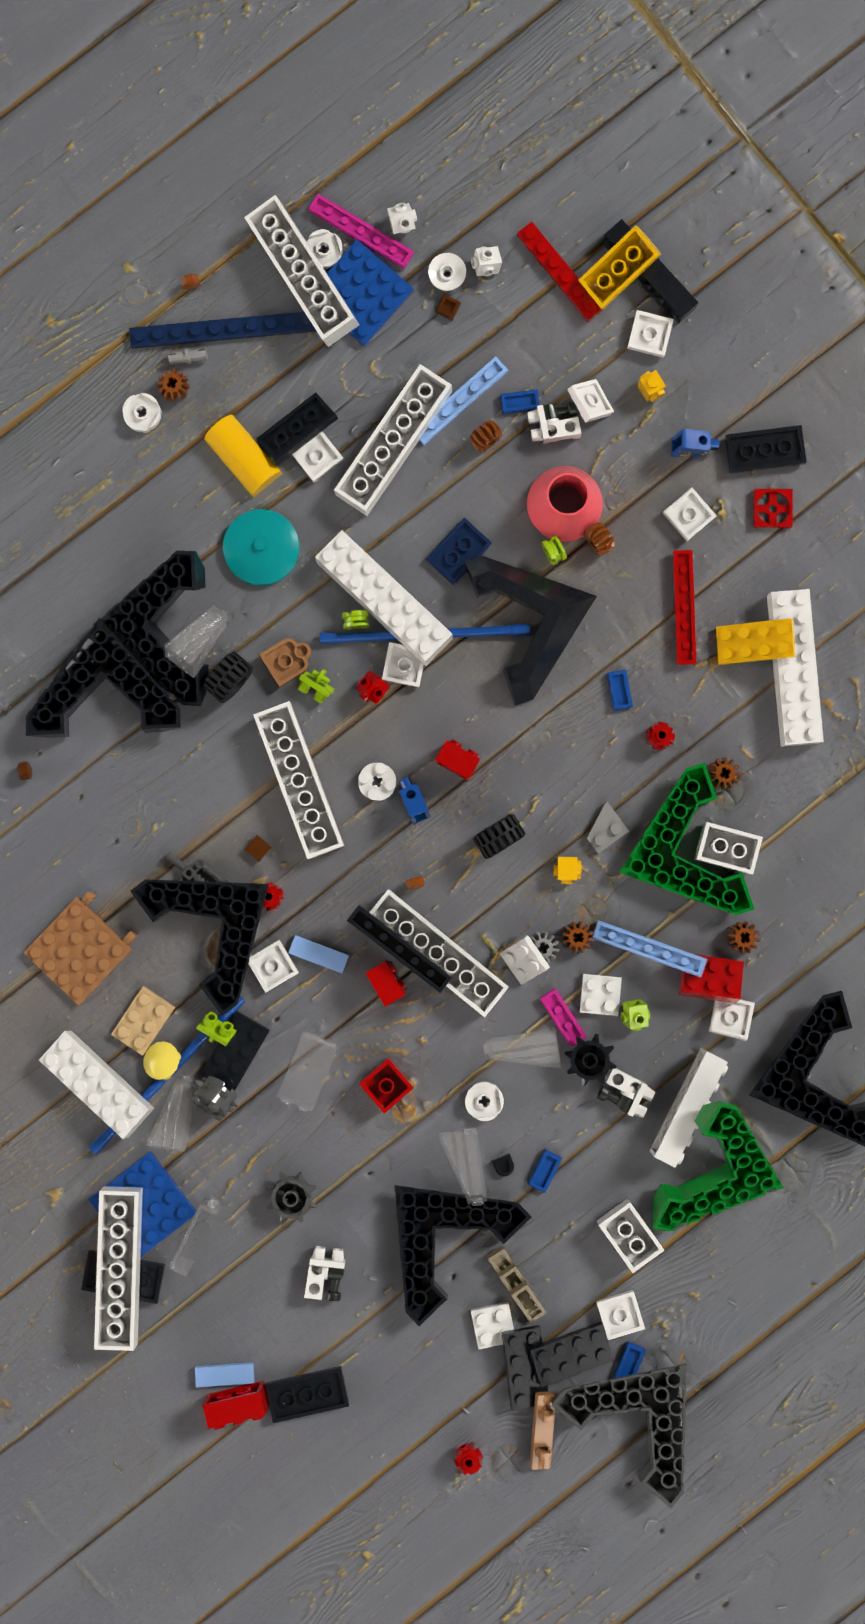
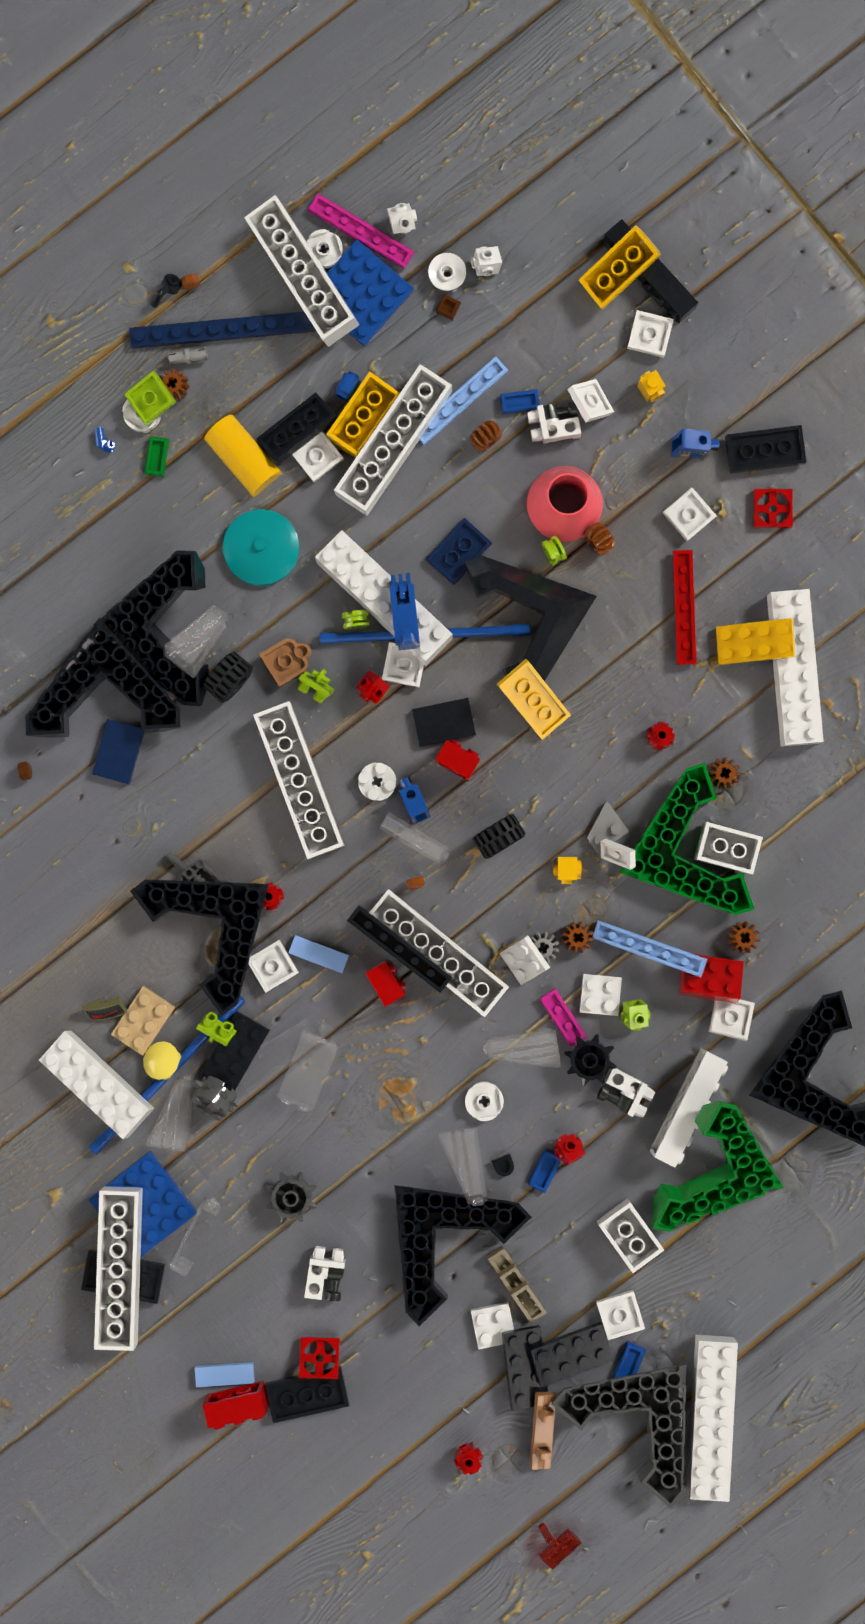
medium nougat plate [23,891,138,1006] -> none
reddish brown tile [244,835,272,862] -> none
red brick [359,1057,414,1114] -> none
red plate [517,221,603,322] -> none
blue tile [607,670,633,711] -> none
none -> slope [82,996,128,1020]
none -> dark blue tile [92,719,144,784]
none -> blue arm [94,428,115,453]
none -> lime plate [124,371,177,426]
none -> green tile [144,436,170,478]
none -> black plate [151,274,182,308]
none -> red piece [299,1337,340,1379]
none -> yellow brick [326,371,400,457]
none -> blue brick [335,371,361,402]
none -> clear slope [379,812,450,864]
none -> blue hinge [389,573,420,651]
none -> black tile [412,698,476,747]
none -> yellow plate [496,659,571,740]
none -> clear red plate [538,1523,581,1569]
none -> red brick [554,1133,586,1167]
none -> white plate [600,838,636,870]
none -> white brick [687,1335,738,1502]

